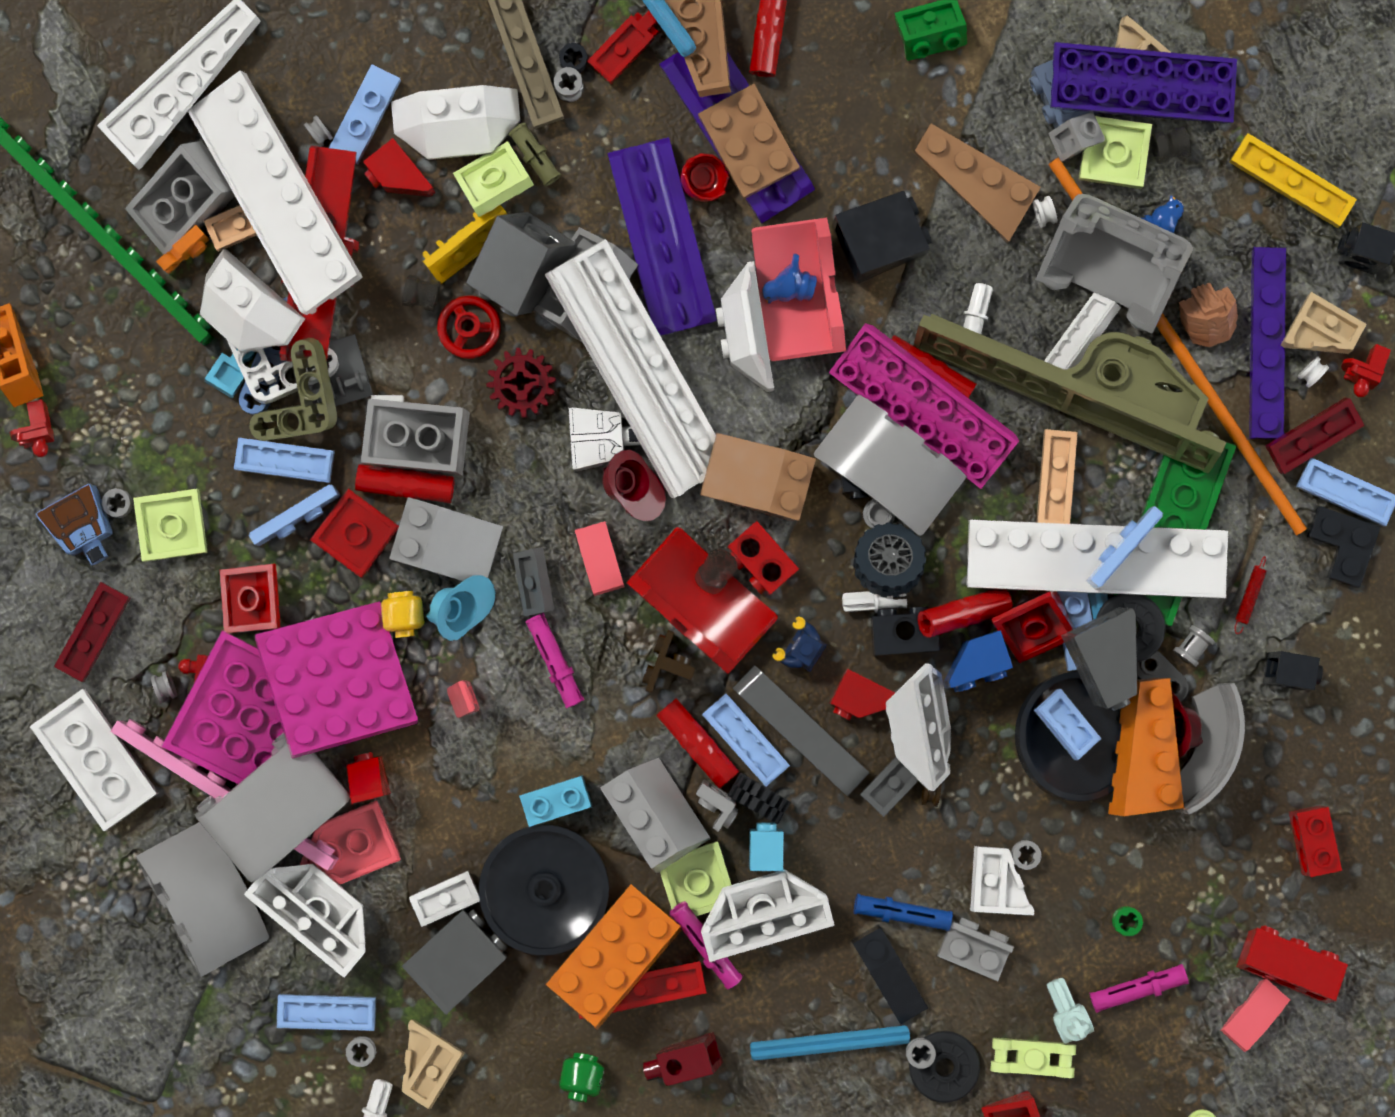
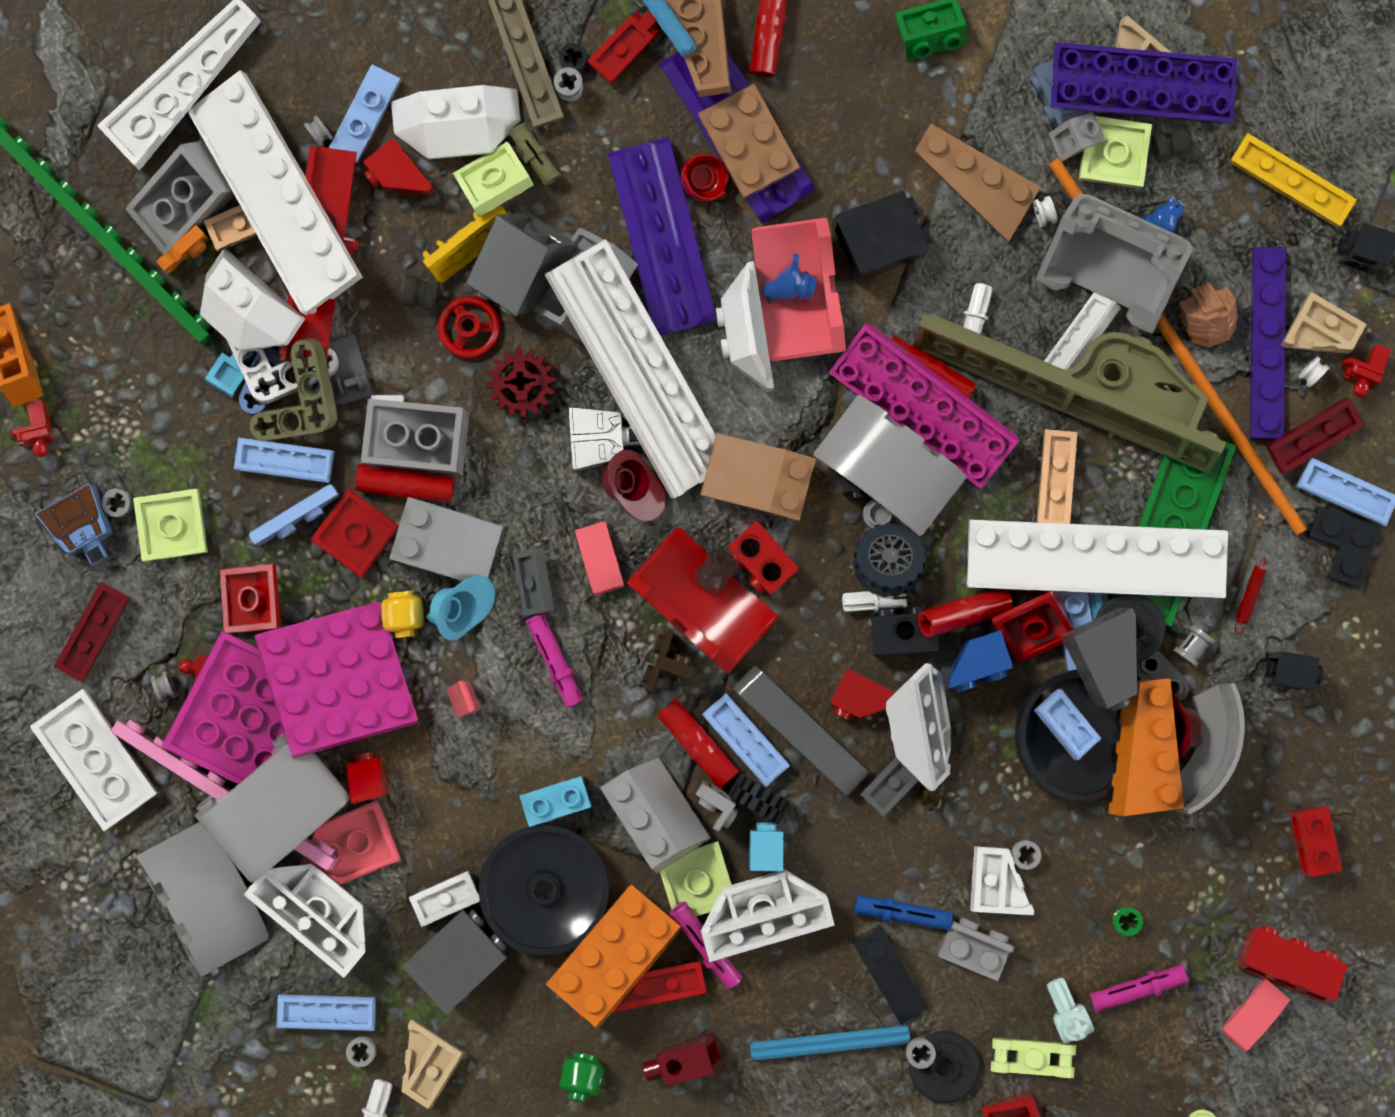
dark blue piece [773,617,827,672] -> none
light blue plate [1086,506,1163,588] -> none

